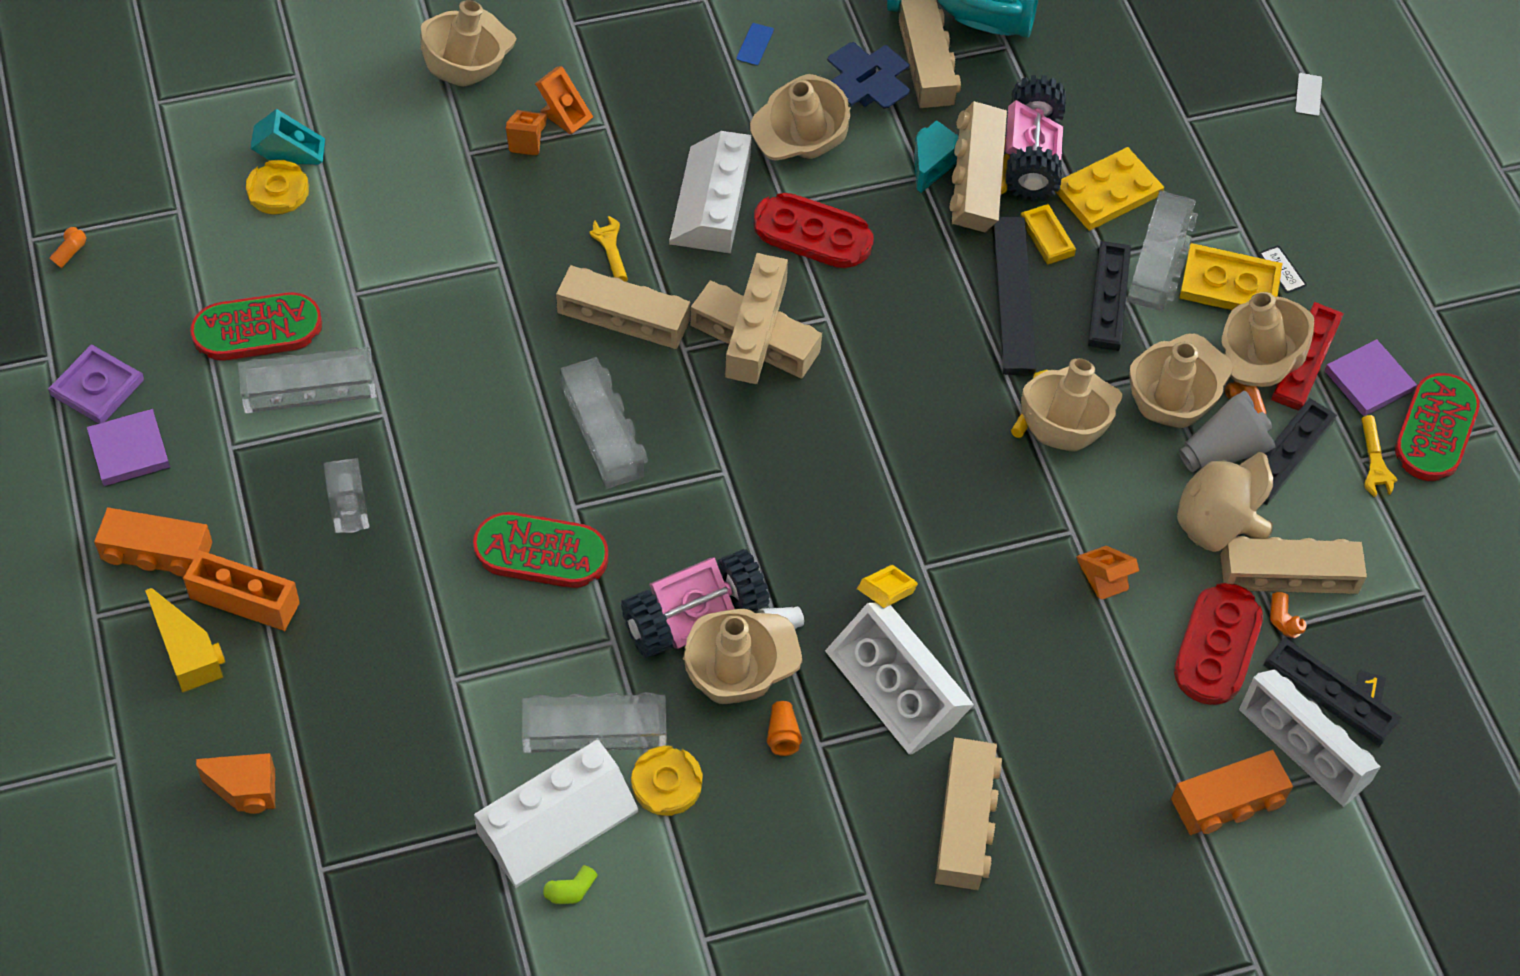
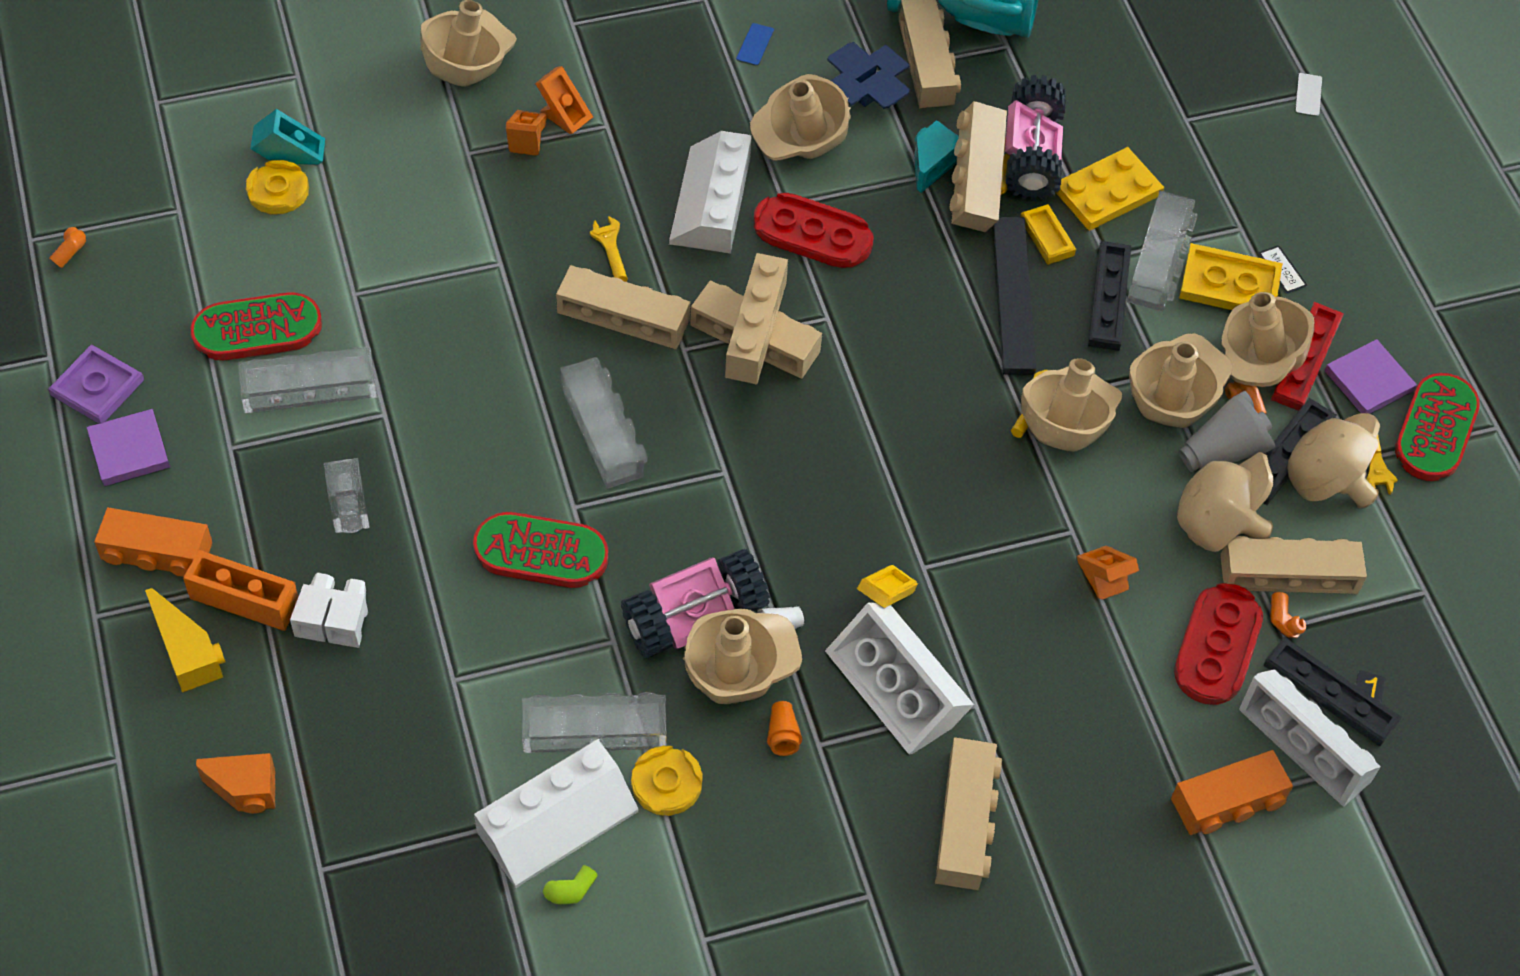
none -> white hips [290,573,368,648]
none -> tan piece [1287,413,1380,508]

